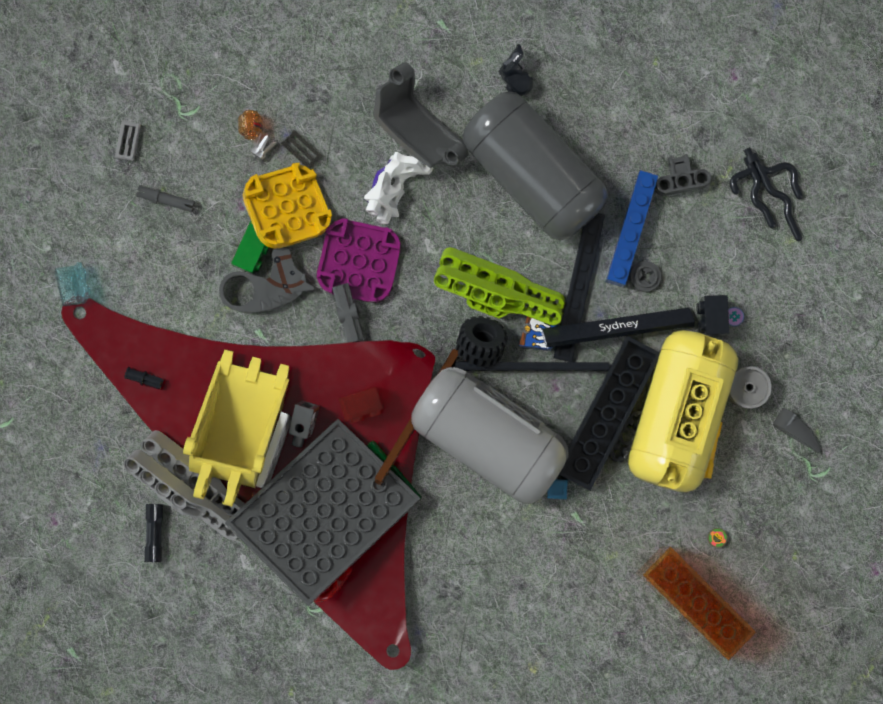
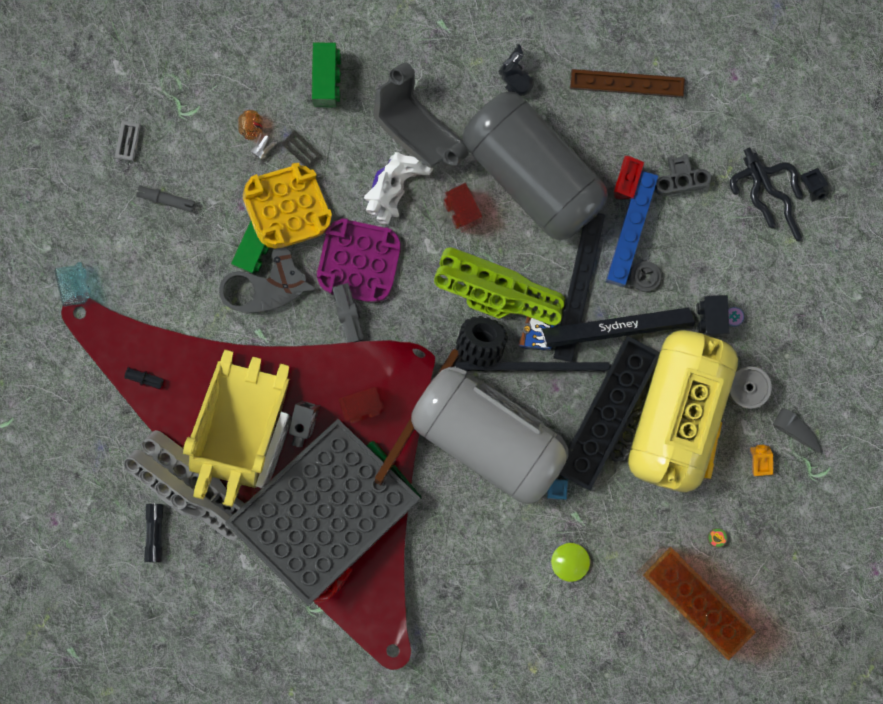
none -> green brick [312,42,341,108]
none -> clear red brick [443,182,483,233]
none -> lime dish [551,543,590,582]
none -> reddish brown tile [570,69,685,98]
none -> red tile [614,156,644,199]
none -> light orange bracket [750,445,773,476]
none -> black bracket [801,168,829,202]

